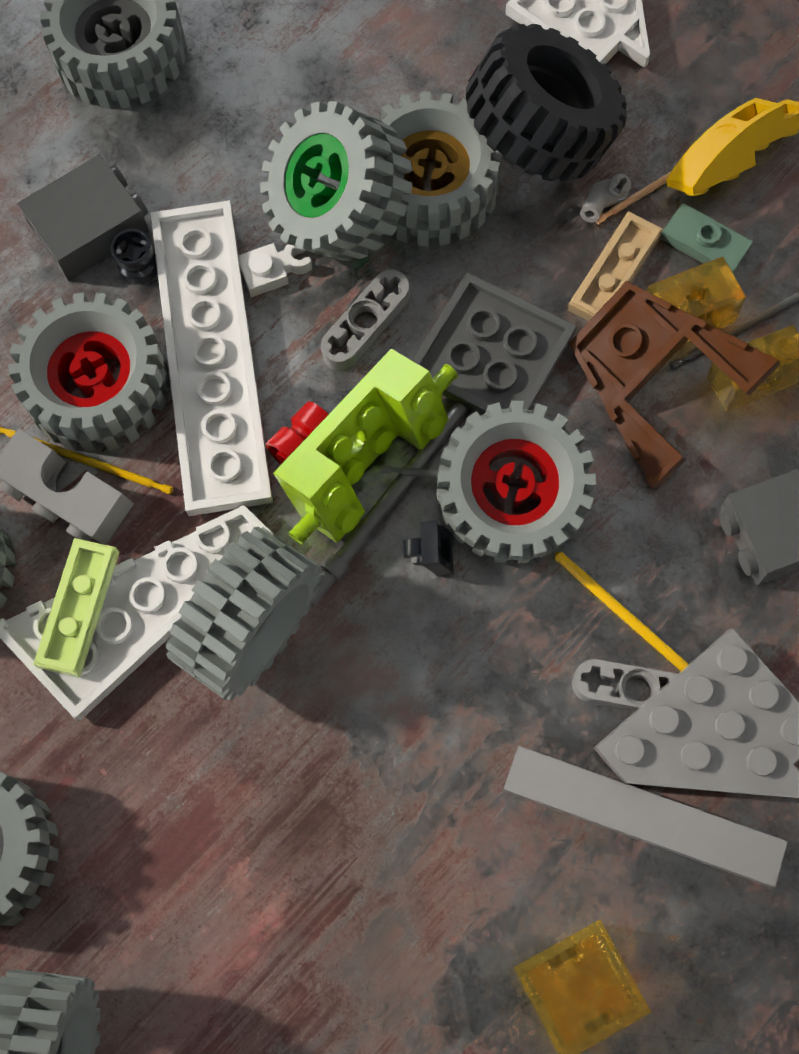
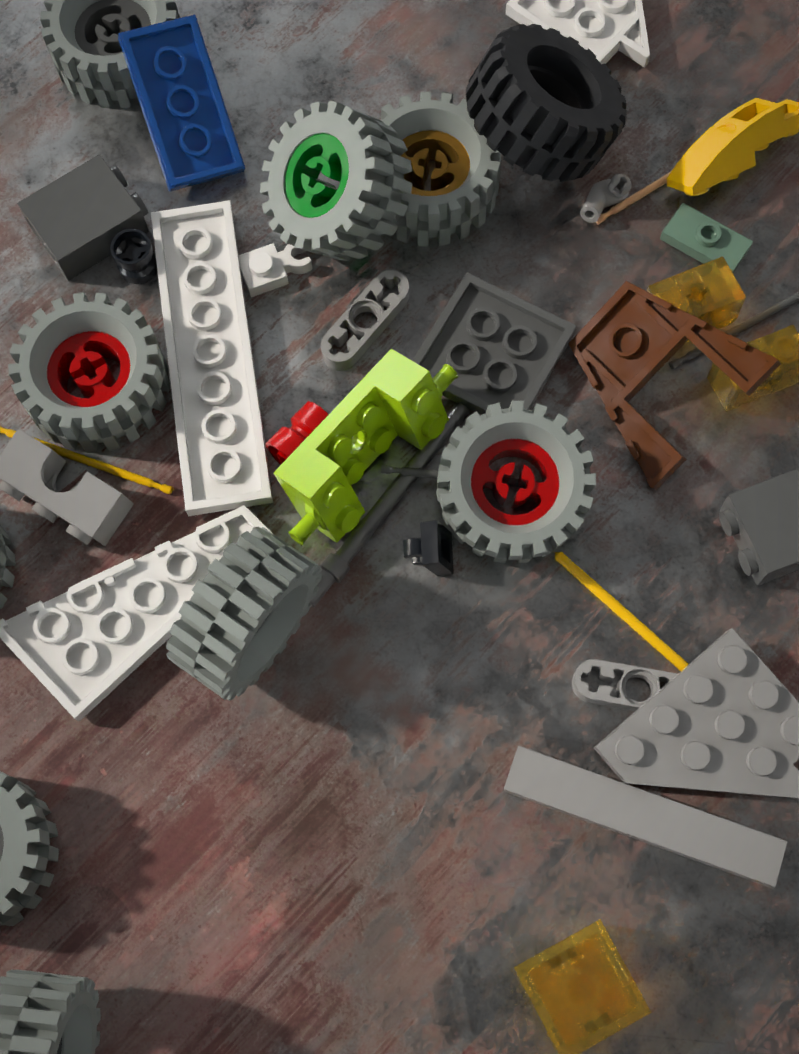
yellowish green tile [33,538,120,678] -> none
tan tile [568,211,664,321] -> none
none -> blue tile [118,14,245,192]

